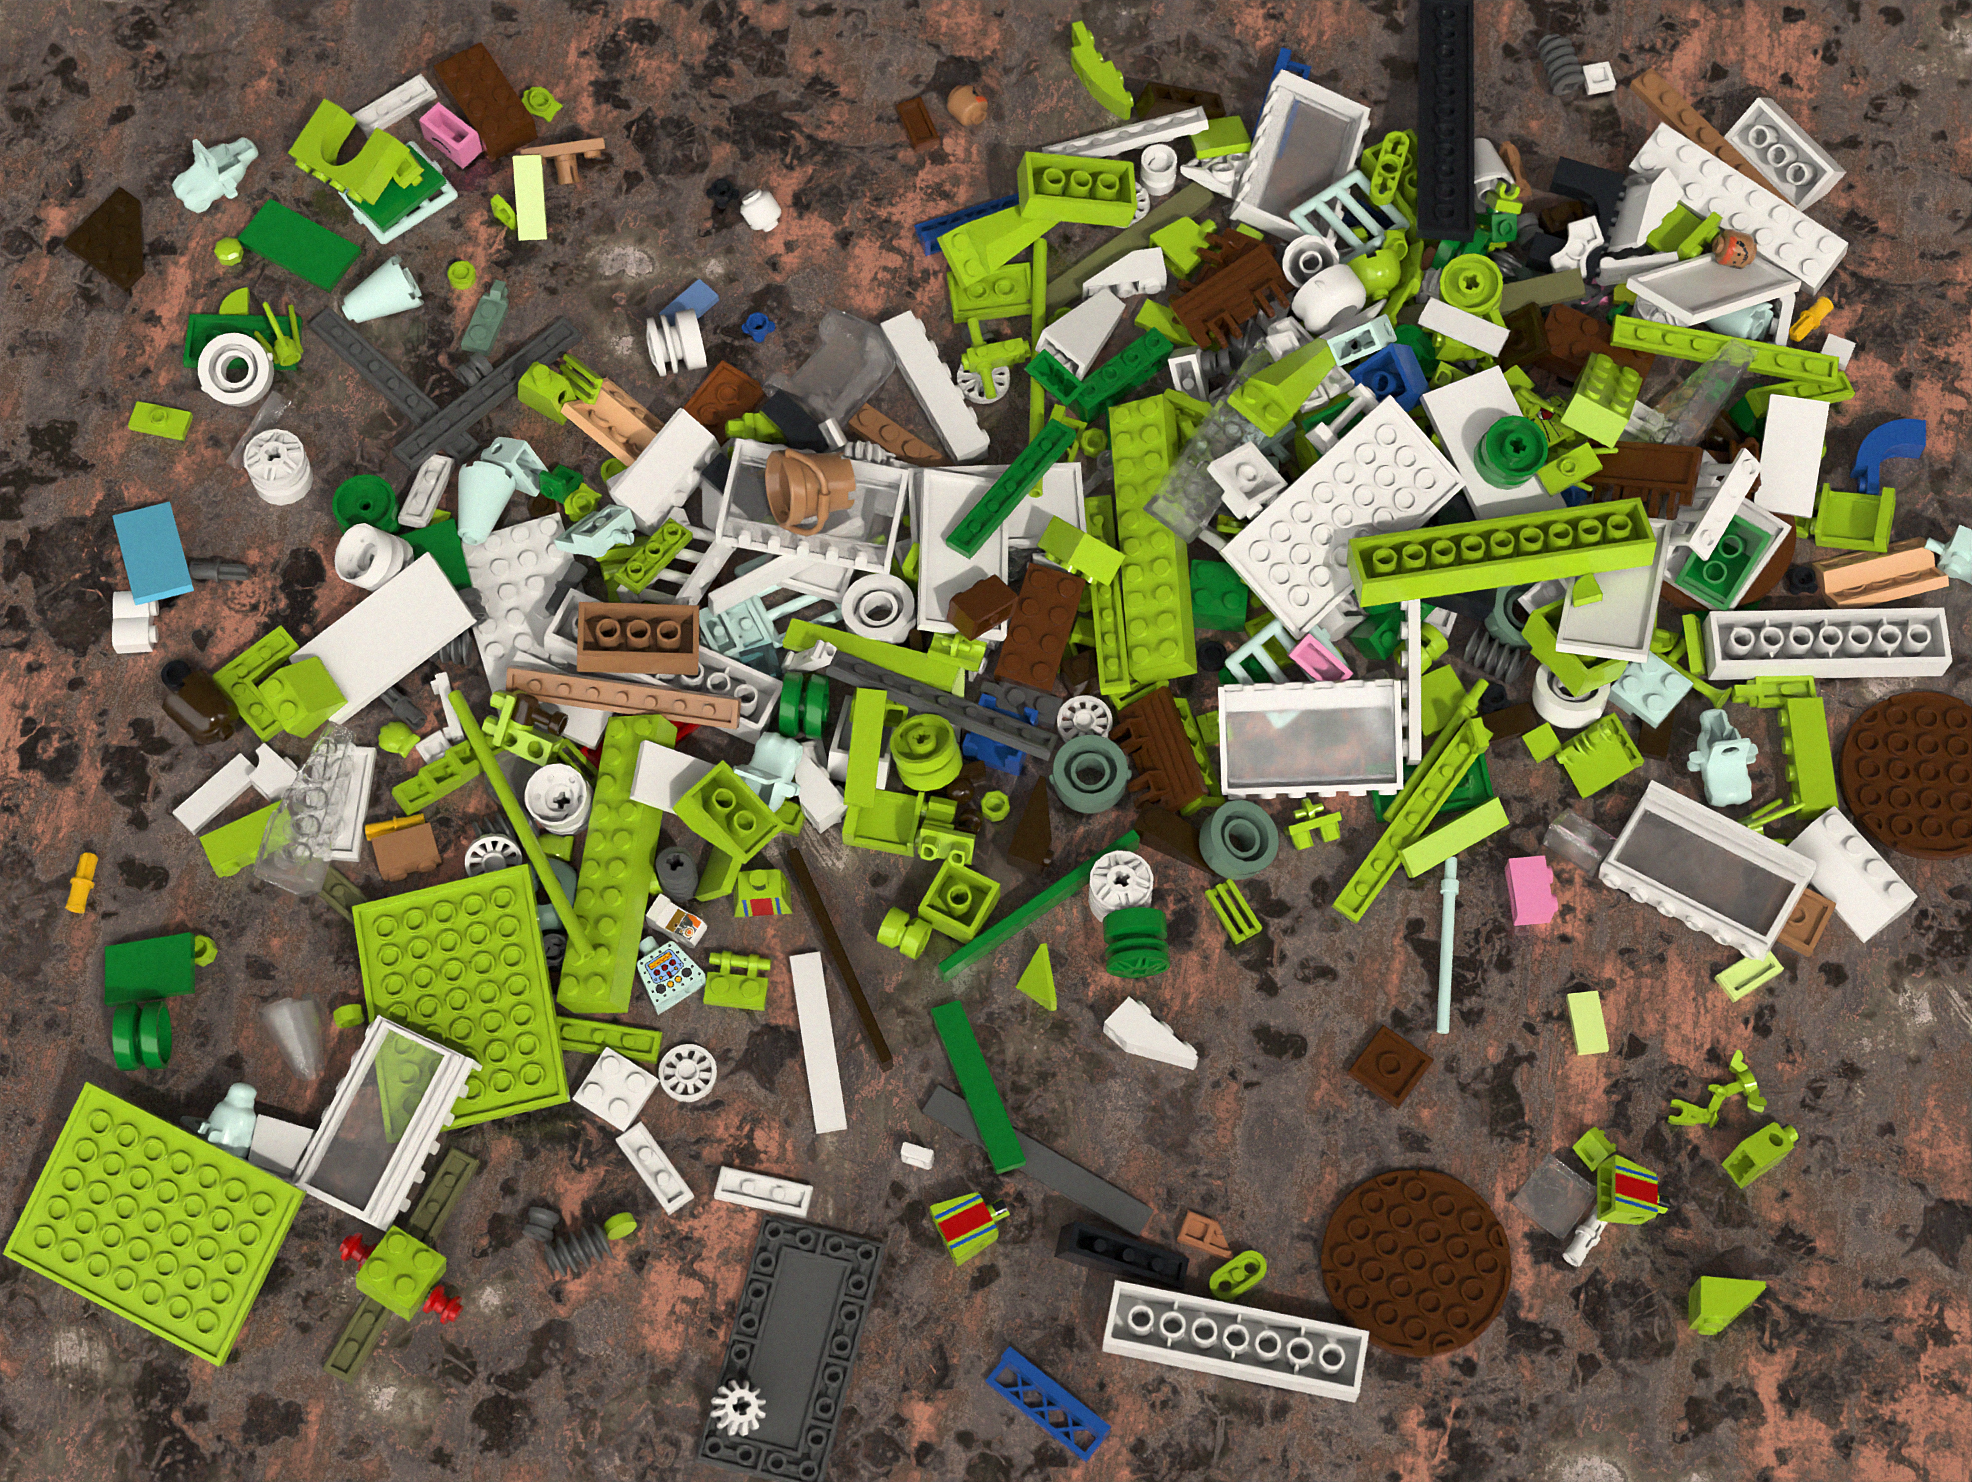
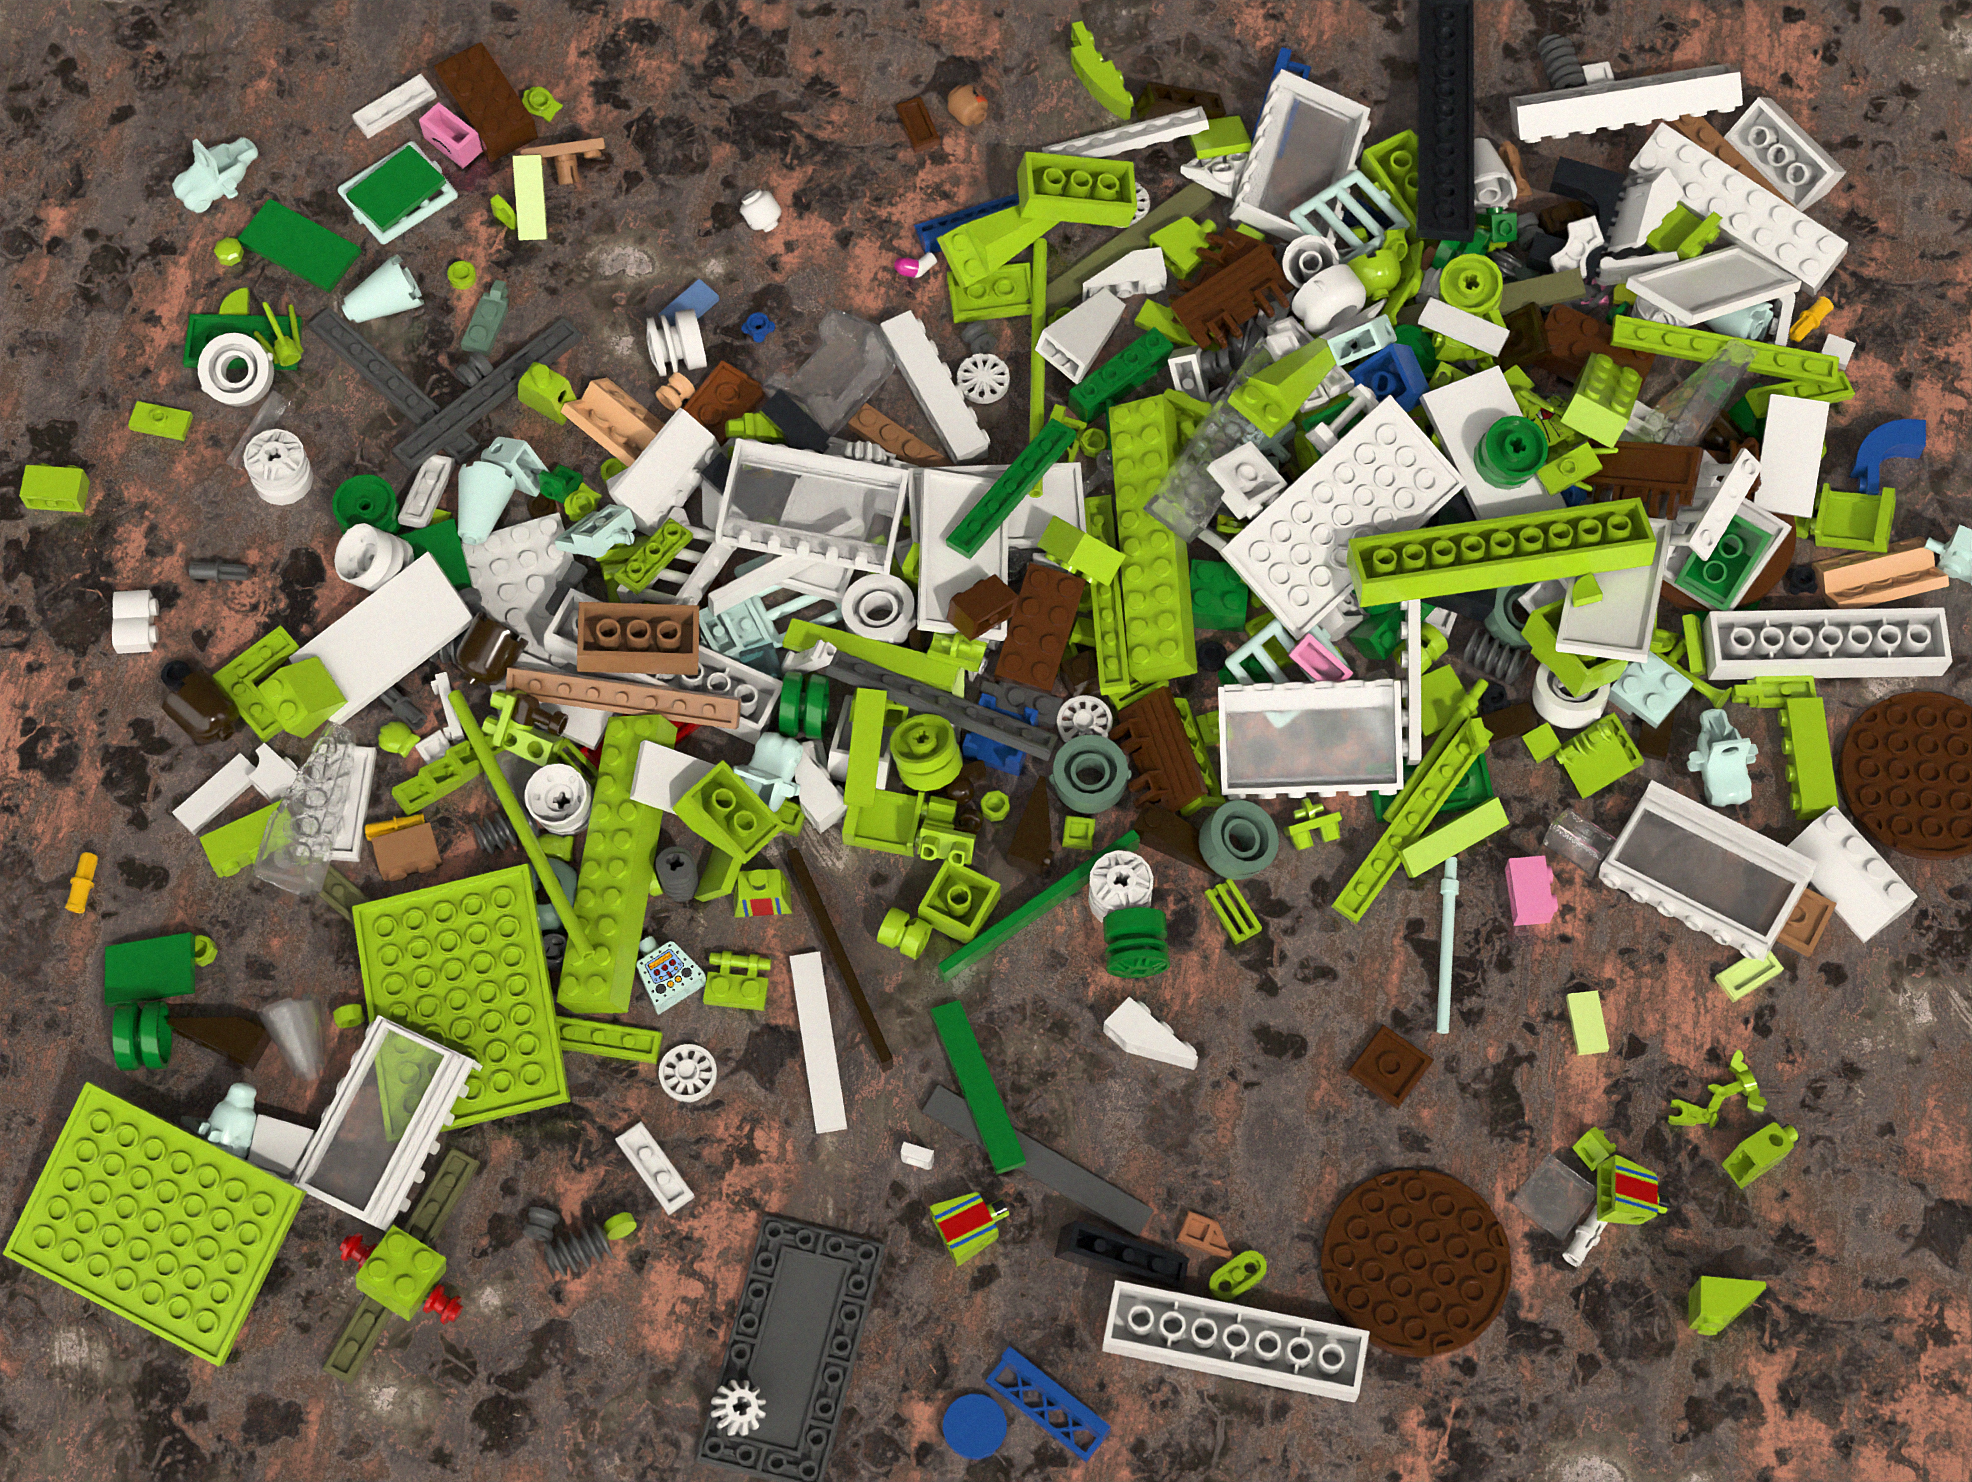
dark brown plate [63,187,145,292] -> none
medium azure tile [113,501,194,606] -> none
lime arch [288,98,410,205] -> none
lime tile [392,151,424,189] -> none
white wheel [465,833,522,877] -> none
lime tile [560,354,604,405] -> none
white plate [573,1047,660,1132] -> none
white leg [645,893,708,948] -> none
black plate [706,179,739,209] -> none
white tile [714,1166,813,1219] -> none
medium nougat piece [765,448,856,536] -> none
white slope [818,417,848,451] -> none
lime piece [961,317,1031,399] -> none
lime slope [1016,943,1057,1011] -> none
green slope [1024,349,1086,408] -> none
white wheel [1140,144,1177,196] -> none
lime beam [1369,131,1409,206] -> none
lime tile [1485,181,1523,214] -> none
medium nougat head [1712,229,1757,269] -> none
lime plant [1737,798,1806,845] -> none
none -> lime brick [19,463,90,513]
none -> dark brown slope [167,1017,272,1071]
none -> dark brown cylinder [455,611,529,687]
none -> light nougat wheel [655,372,695,412]
none -> arm [894,252,937,278]
none -> blue tile [943,1394,1007,1460]
none -> lime tile [1062,816,1096,851]
none -> white brick [1509,63,1743,143]

